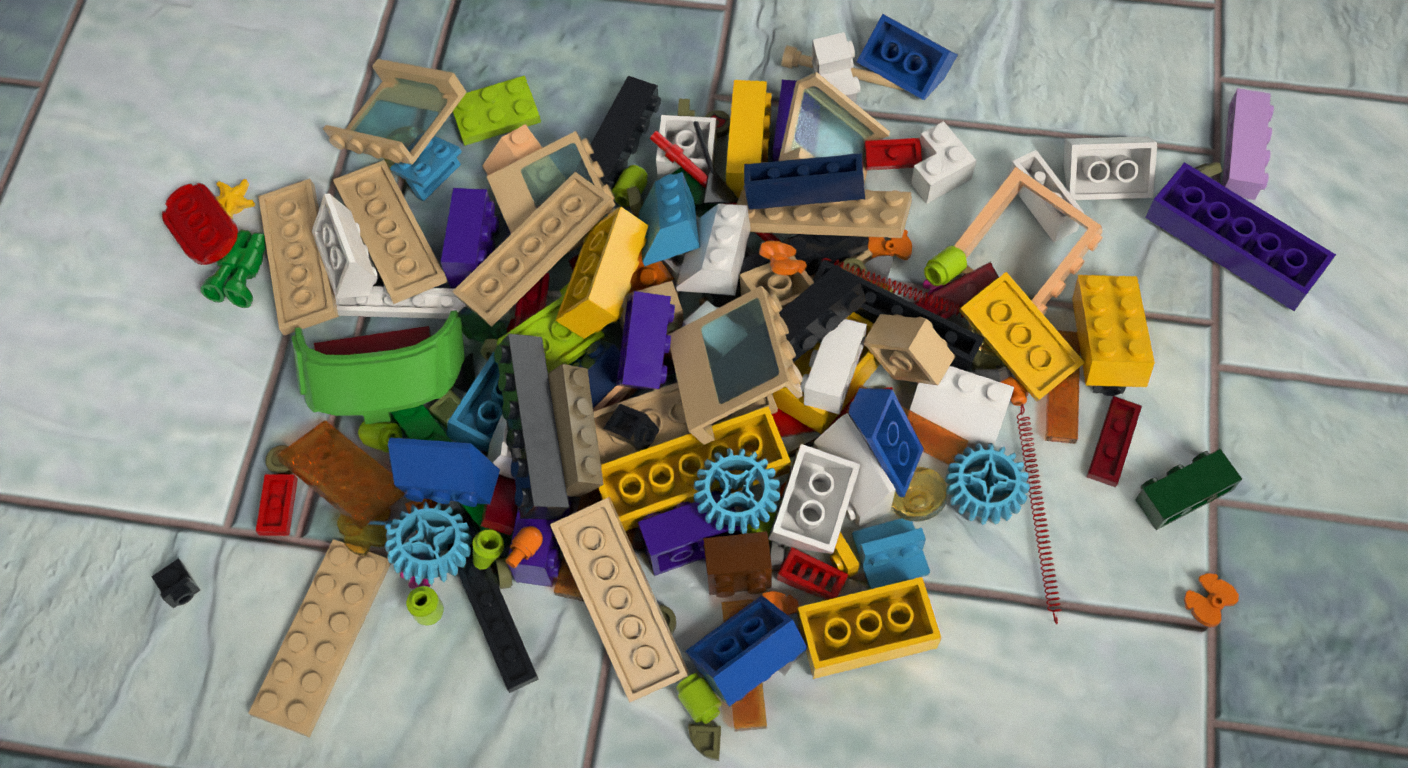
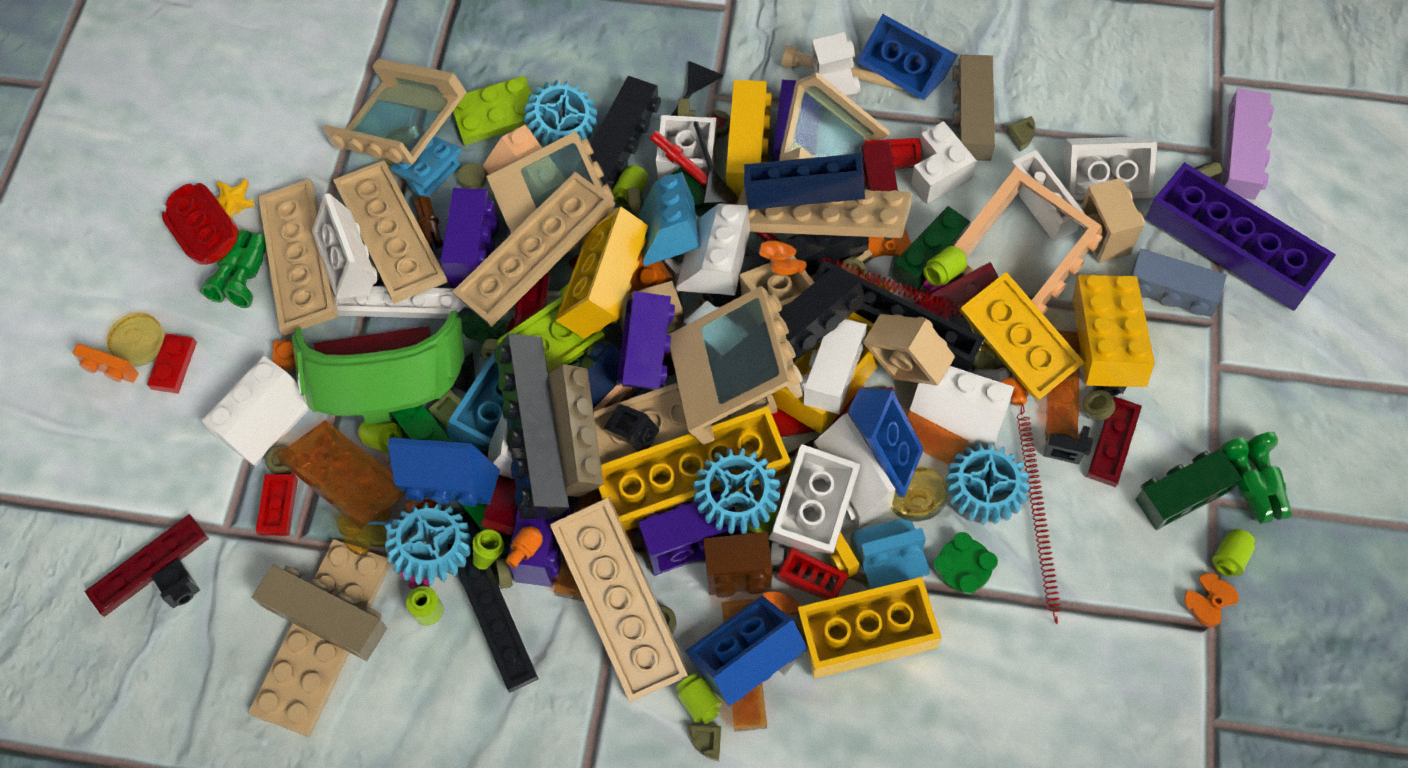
none -> orange plate [72,343,139,383]
none -> dark red tile [84,514,209,617]
none -> clear yellow piece [107,313,165,367]
none -> red plate [147,334,197,394]
none -> white slope [202,356,309,467]
none -> dark tan brick [251,564,387,662]
none -> orange plate [273,339,296,371]
none -> reddish brown axle [414,195,443,250]
none -> olive tile [458,163,487,189]
none -> medium azure gear [524,80,597,153]
none -> black piece [671,61,723,116]
none -> dark red tile [861,142,898,191]
none -> dark green brick [892,206,971,295]
none -> green piece [934,532,998,594]
none -> dark tan brick [952,54,995,161]
none -> olive tile [1007,116,1035,151]
none -> black bracket [1043,426,1093,465]
none -> tan brick [1081,178,1144,263]
none -> olive tile [1083,390,1116,421]
none -> sand blue brick [1130,248,1227,317]
none -> lime brick [1212,529,1255,577]
none -> green piece [1220,432,1292,524]

